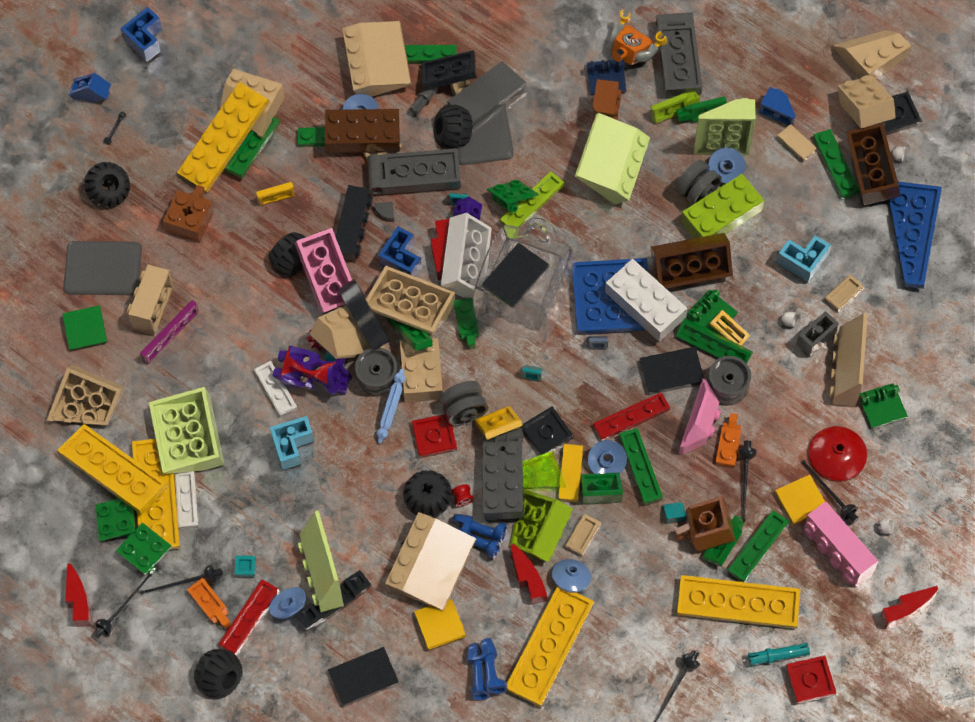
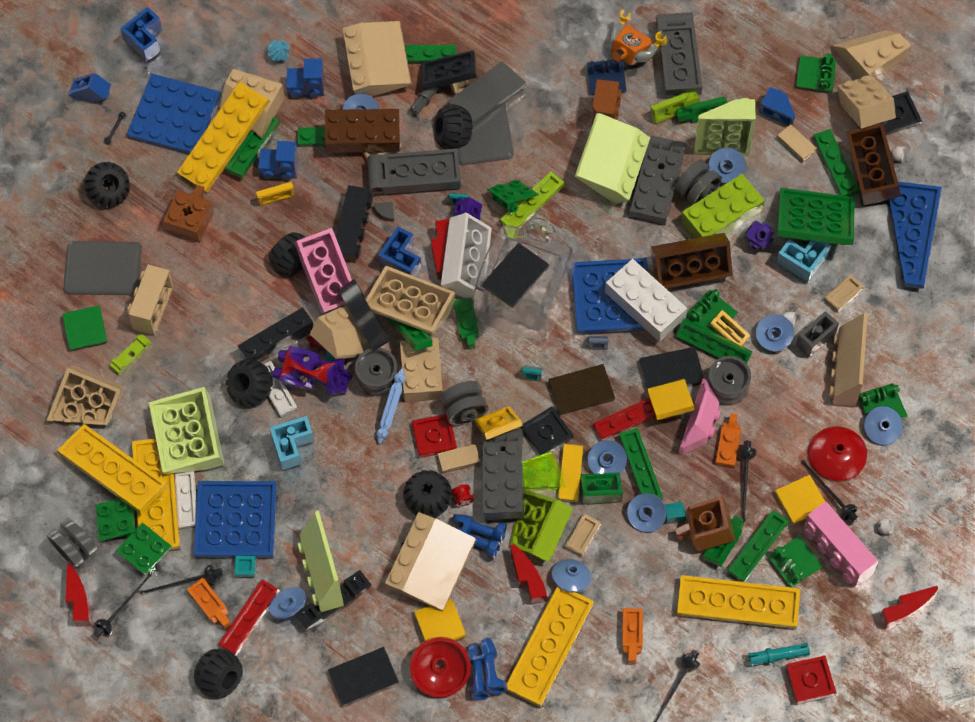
magenta tile [140,300,199,364] -> none
none -> dark grey wheel [47,517,97,568]
none -> lime piece [109,334,152,376]
none -> blue plate [127,73,221,154]
none -> blue plate [194,481,277,558]
none -> black wheel [226,359,273,407]
none -> black brick [237,307,314,362]
none -> blue brick [258,141,299,180]
none -> medium azure gear [267,39,290,62]
none -> blue brick [286,59,325,98]
none -> red dish [410,637,471,697]
none -> tan tile [438,444,480,473]
none -> dark brown tile [548,364,615,415]
none -> orange hinge [622,608,643,665]
none -> medium blue dish [627,493,666,532]
none -> dark grey hinge [629,135,687,226]
none -> yellow tile [647,379,695,420]
none -> dark purple brick [743,220,774,250]
none -> medium blue dish [756,314,794,352]
none -> green hinge [768,536,823,588]
none -> green plate [777,188,855,246]
none -> green hinge [796,53,836,92]
none -> medium blue dish [864,406,903,445]

